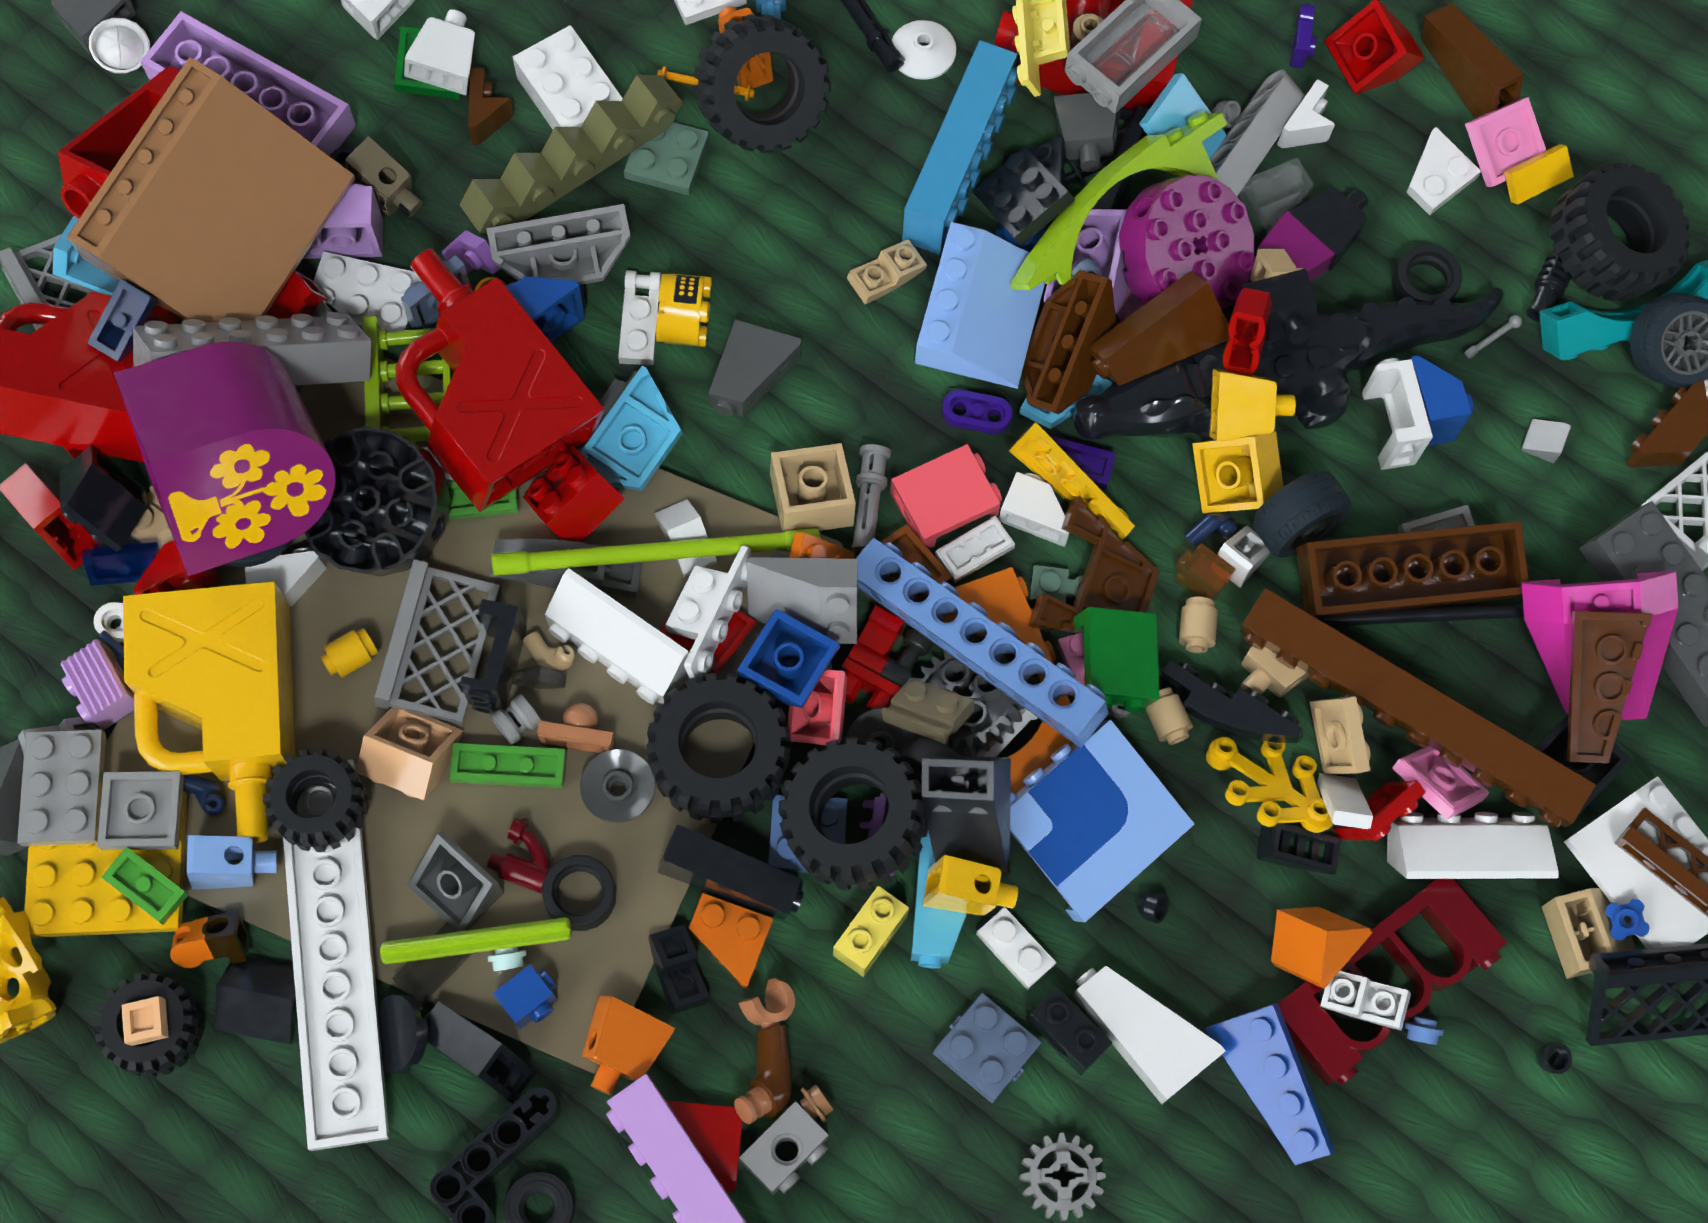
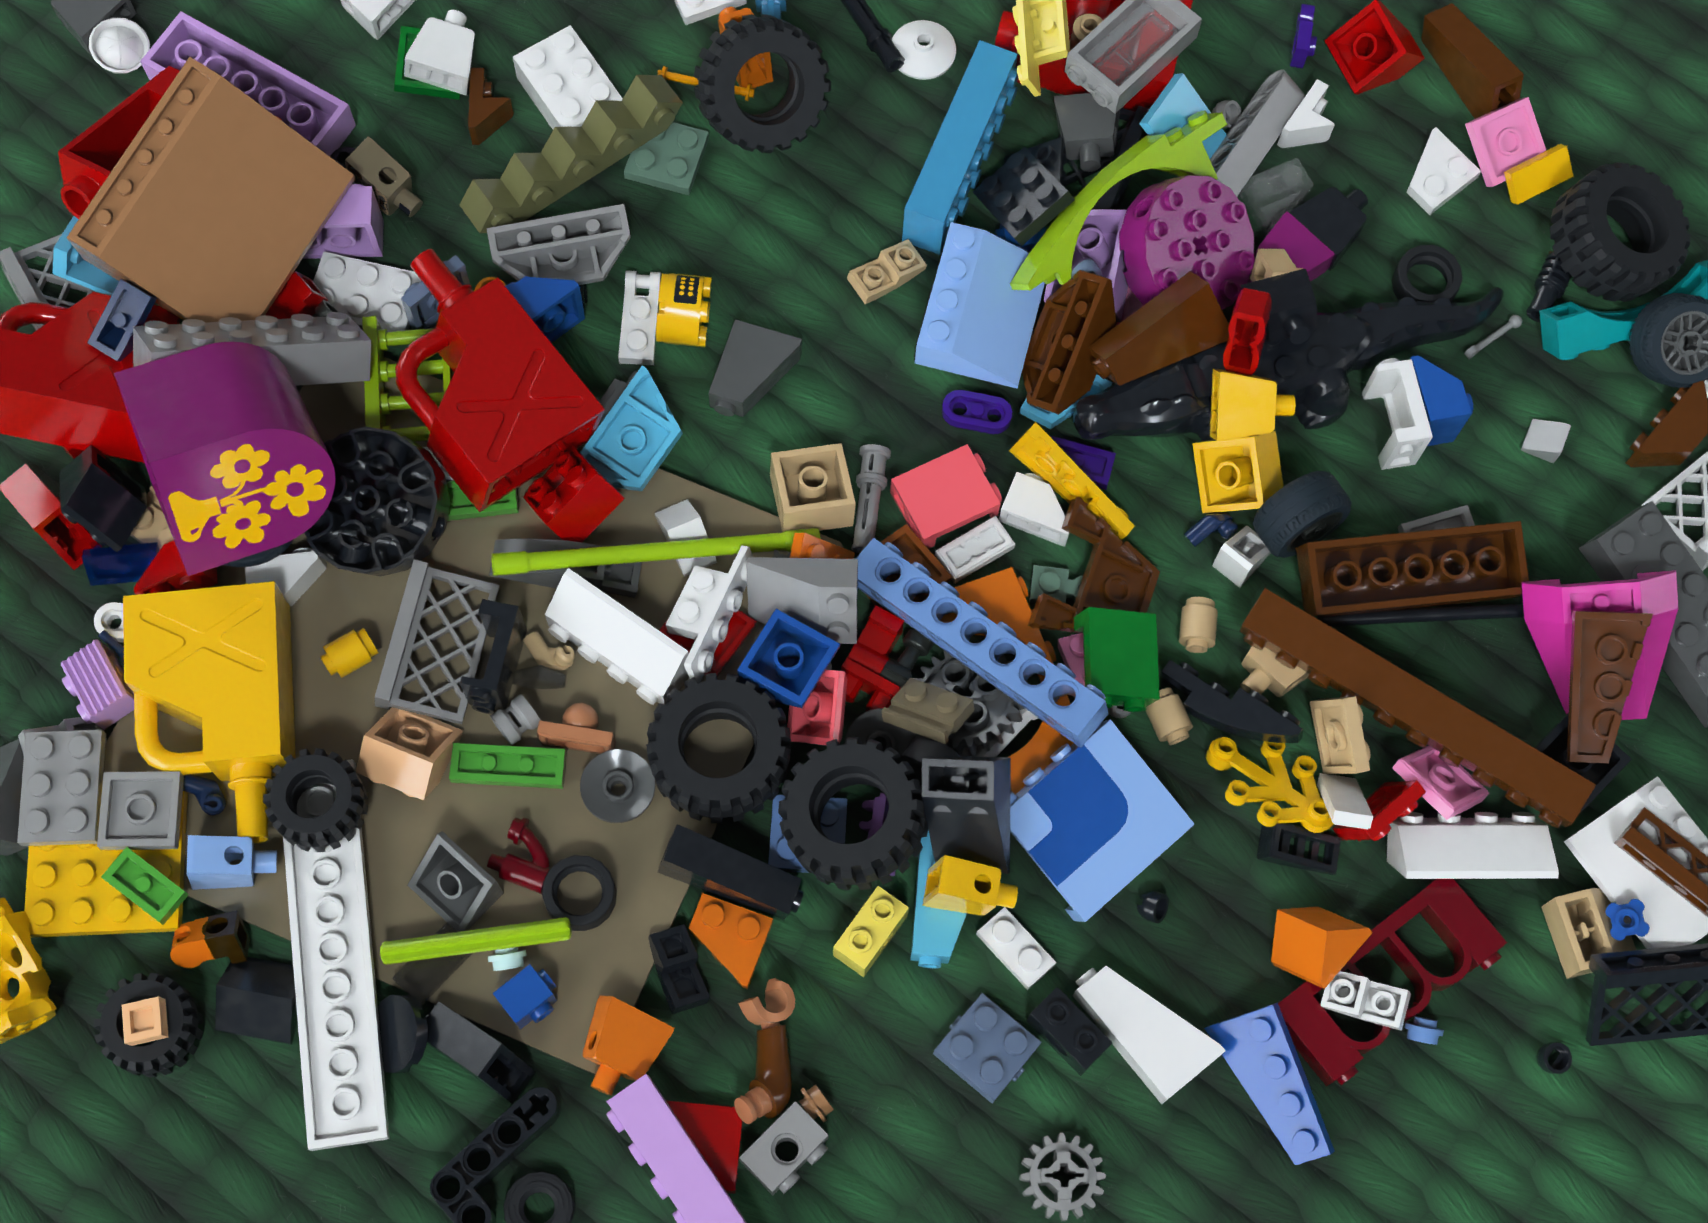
medium lavender bracket [441,230,500,275] -> none
clear orange brick [1175,543,1236,601] -> none

